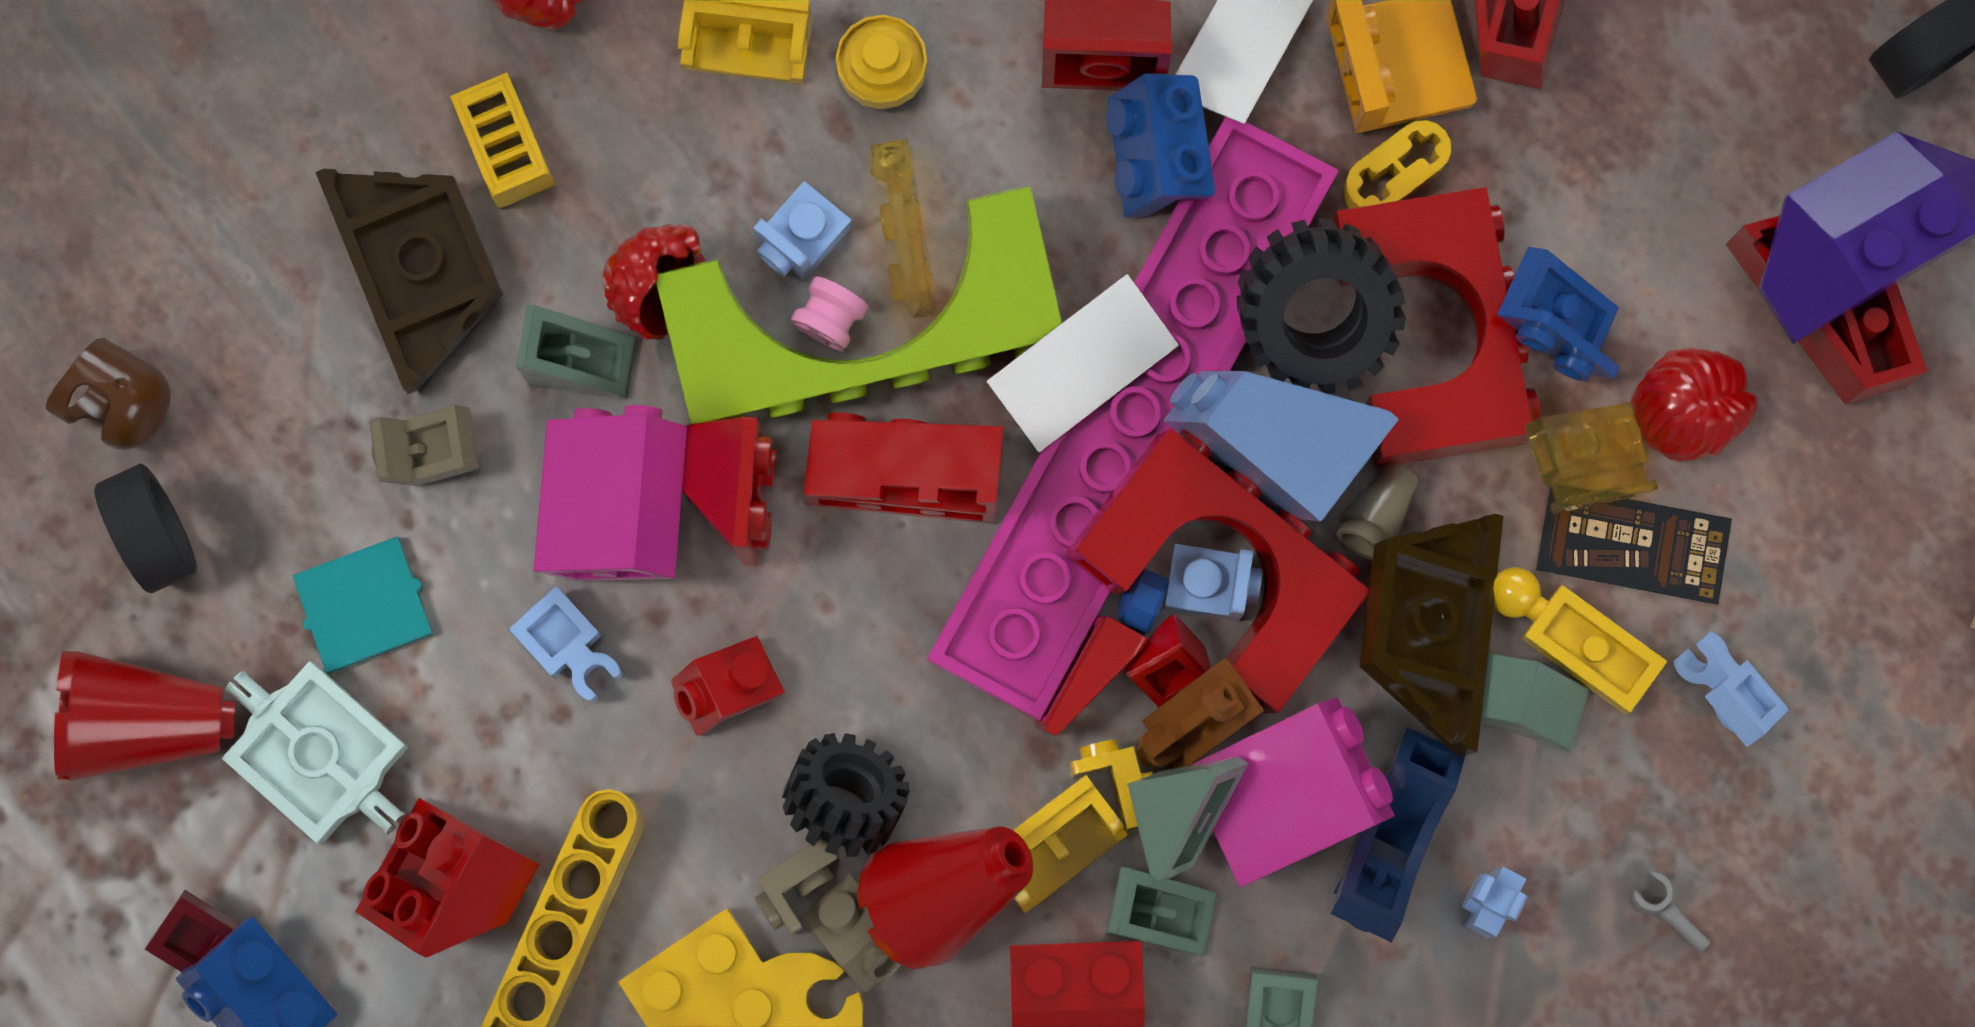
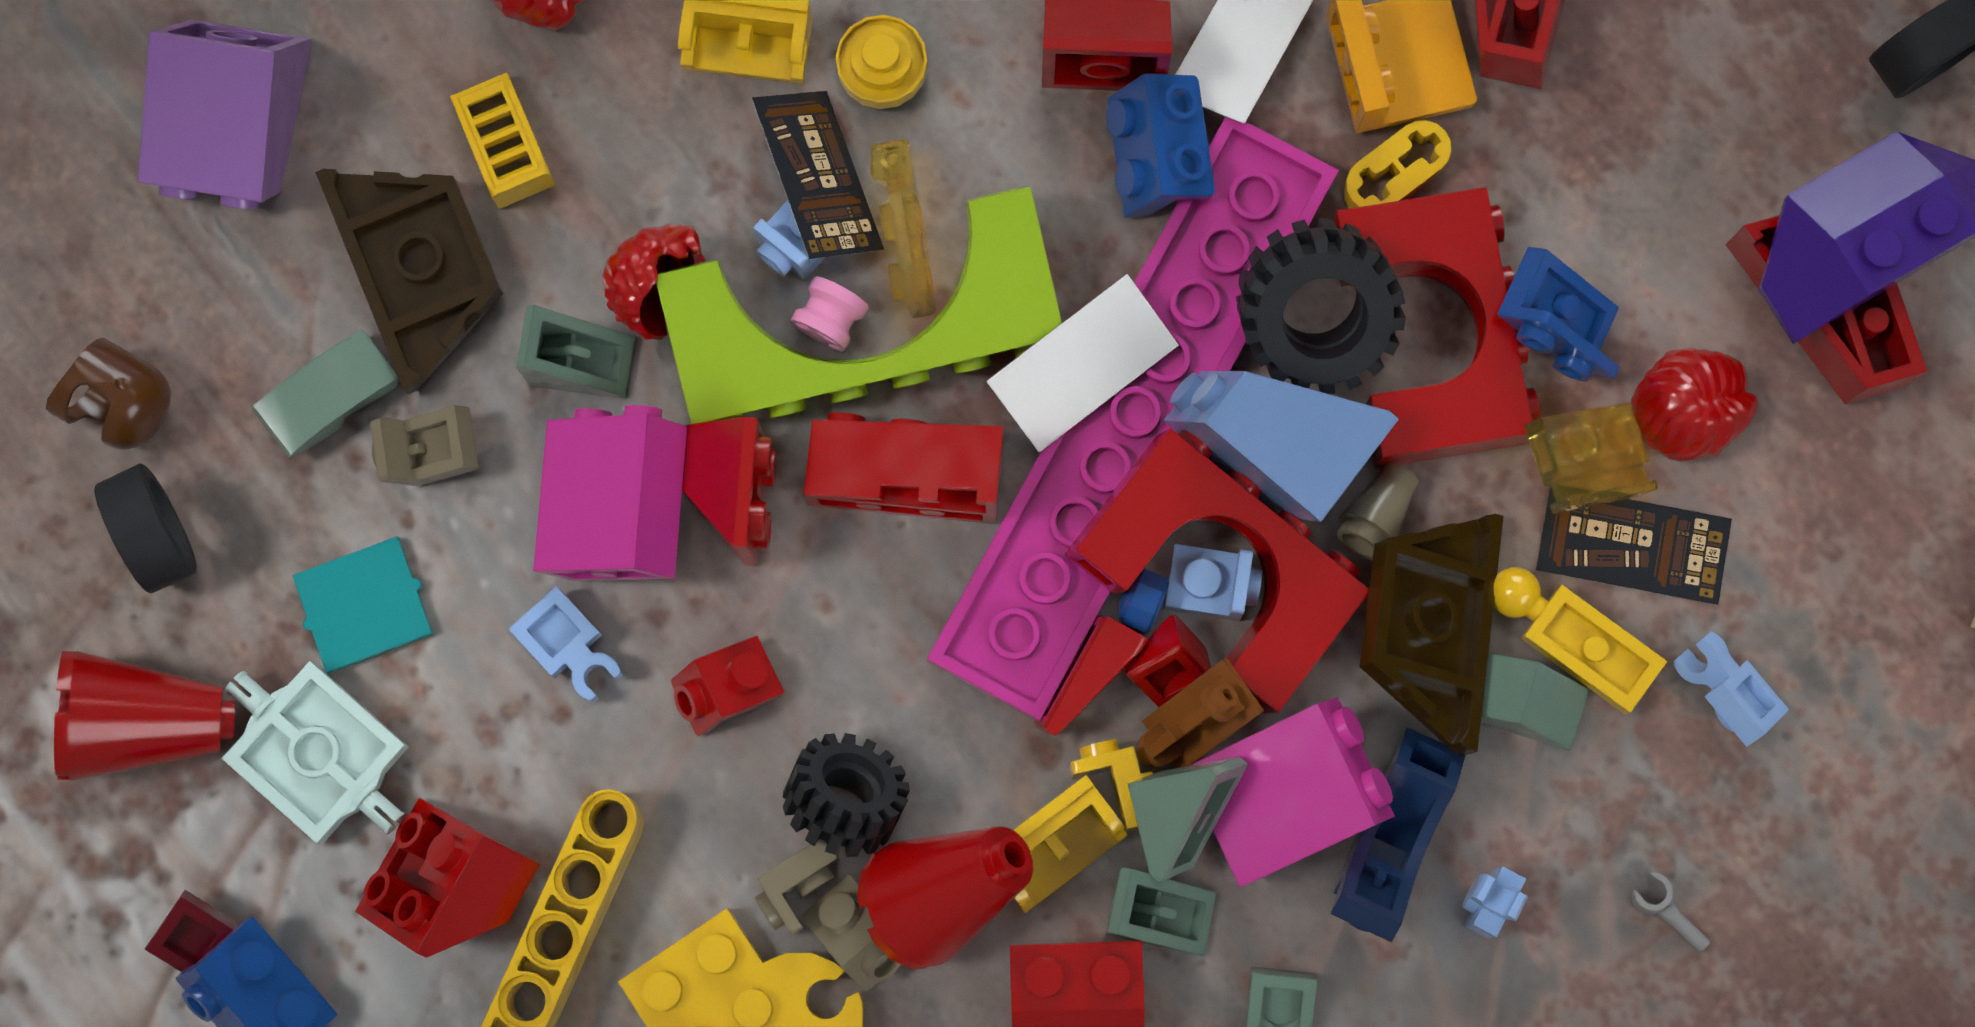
none -> medium lavender slope [138,19,311,209]
none -> sand green slope [253,329,399,460]
none -> black sticker [751,91,884,260]

